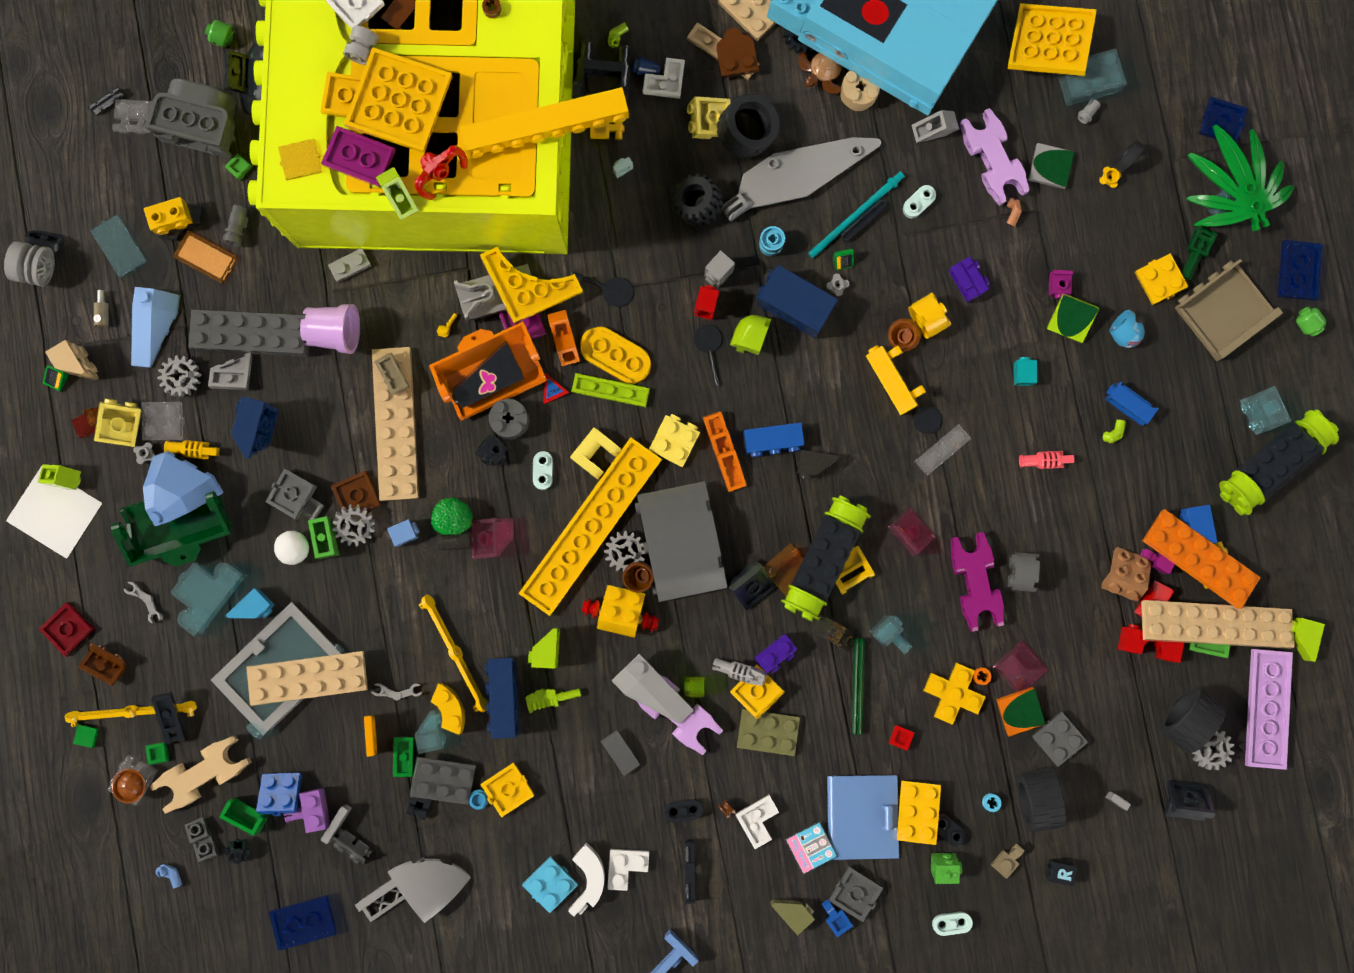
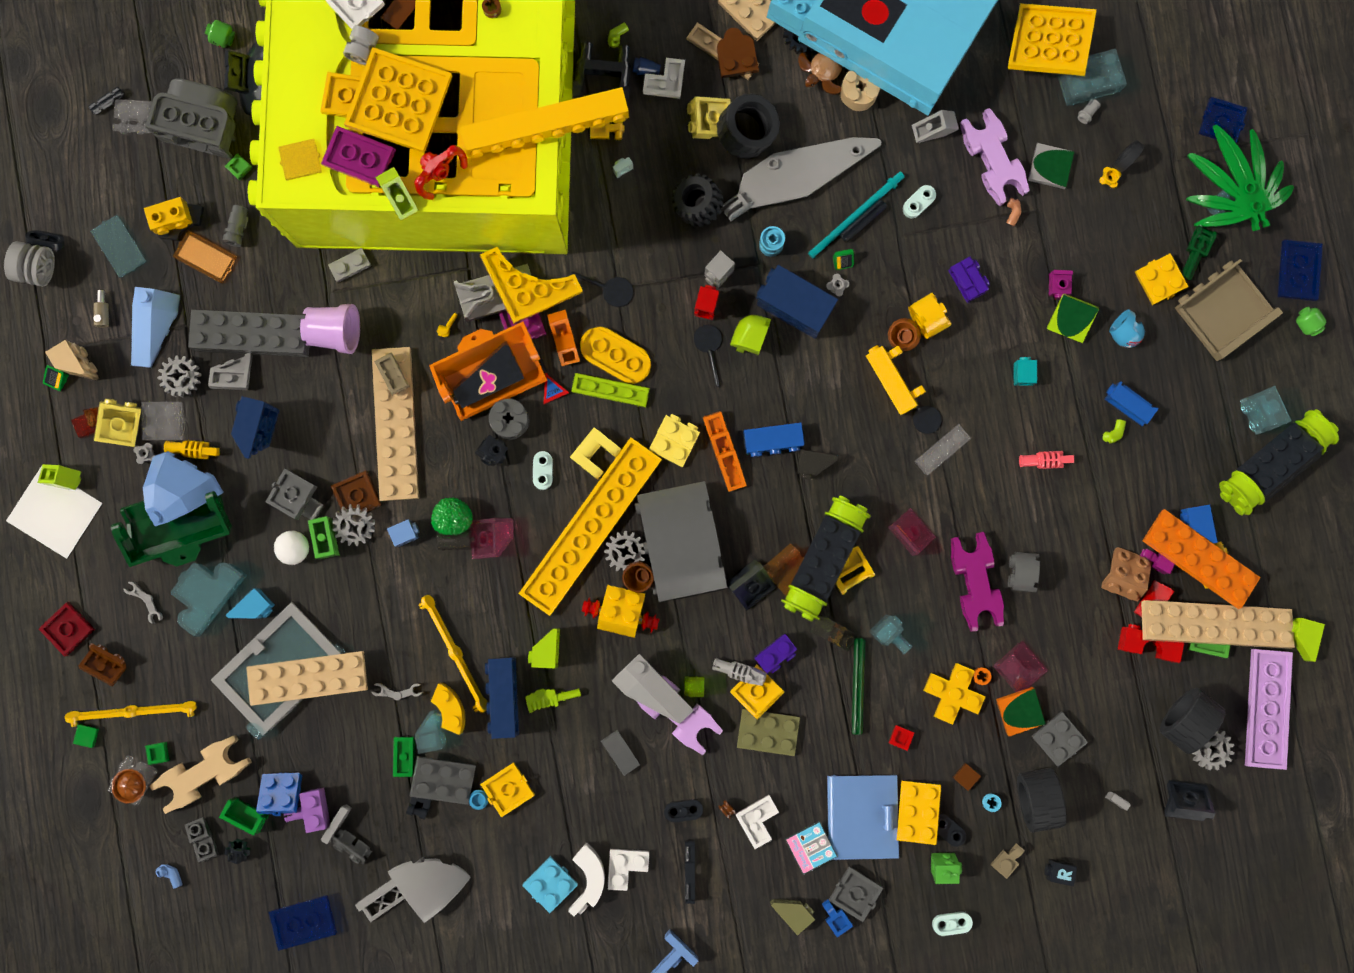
black plate [151,692,187,745] -> none
light orange tile [364,715,377,757] -> none
none -> reddish brown tile [952,763,981,791]

